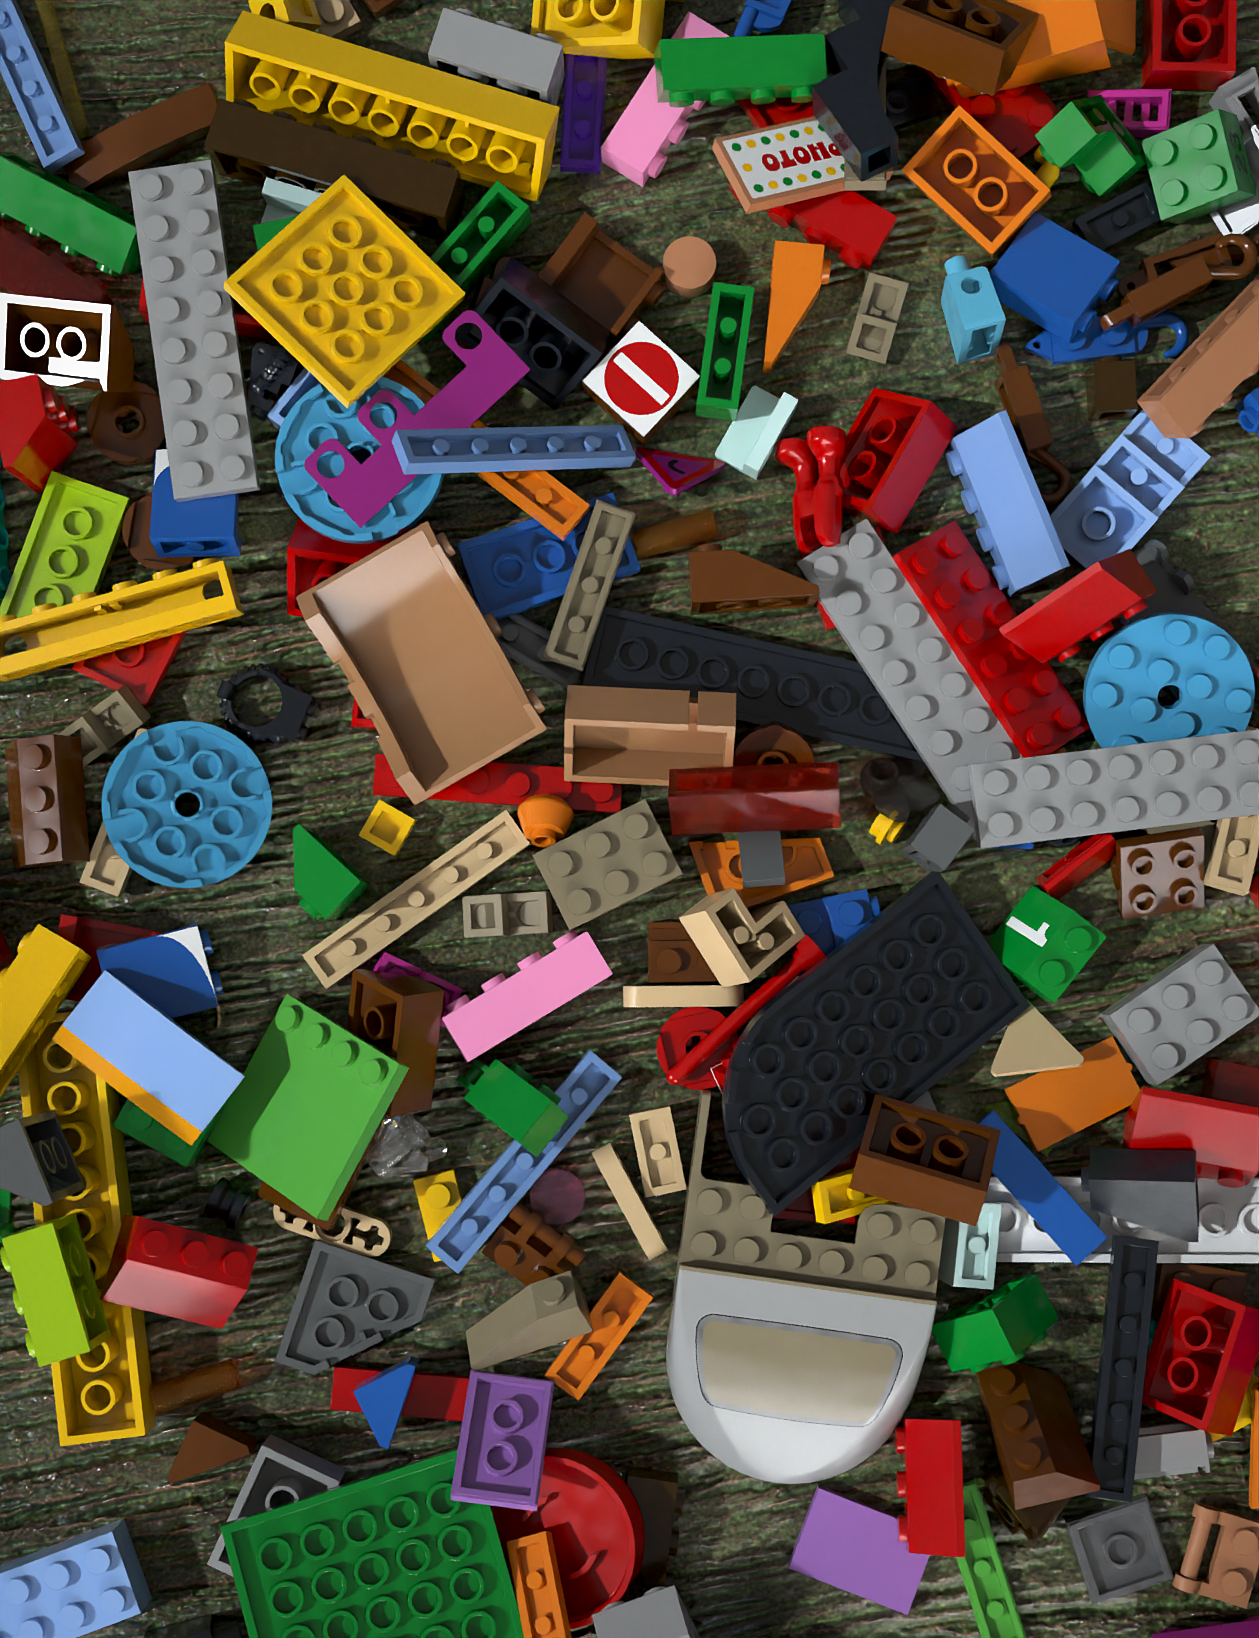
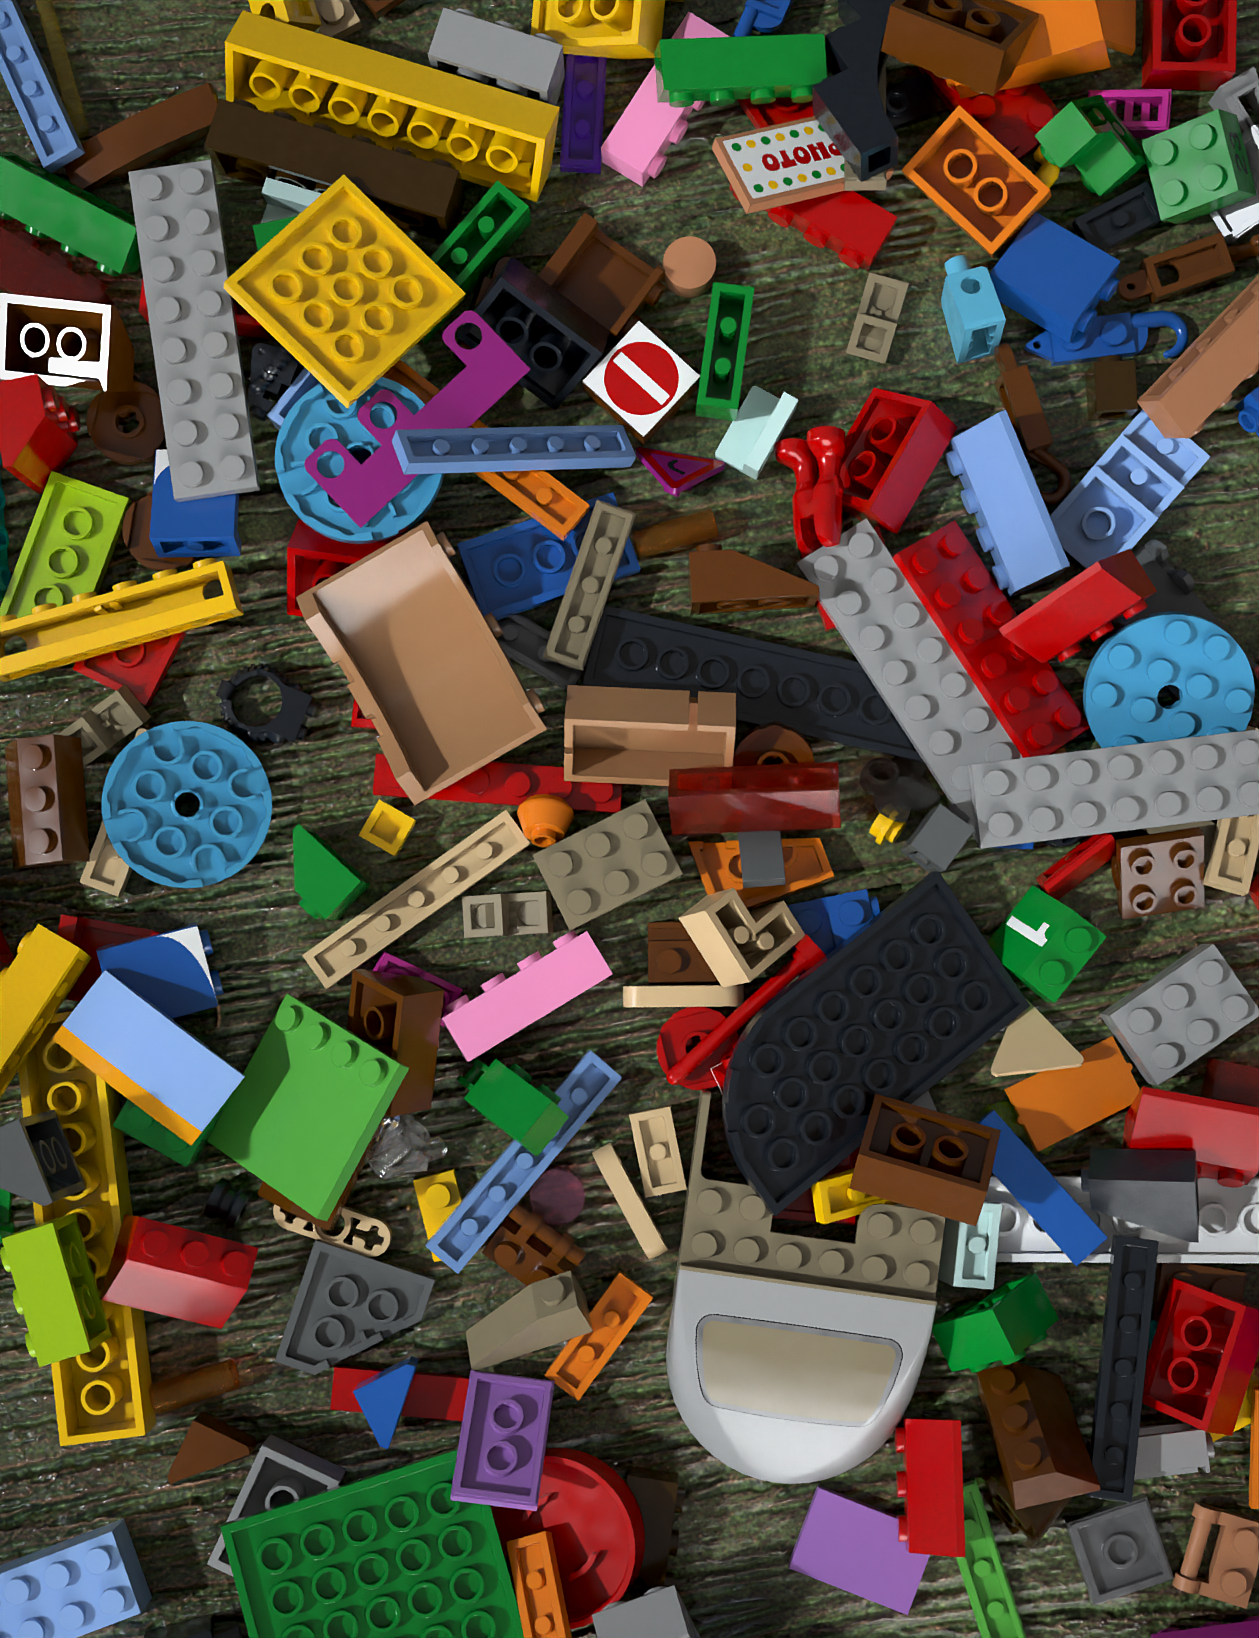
orange slope [762,240,831,373] -> none
reddish brown piece [1098,233,1258,332] -> none

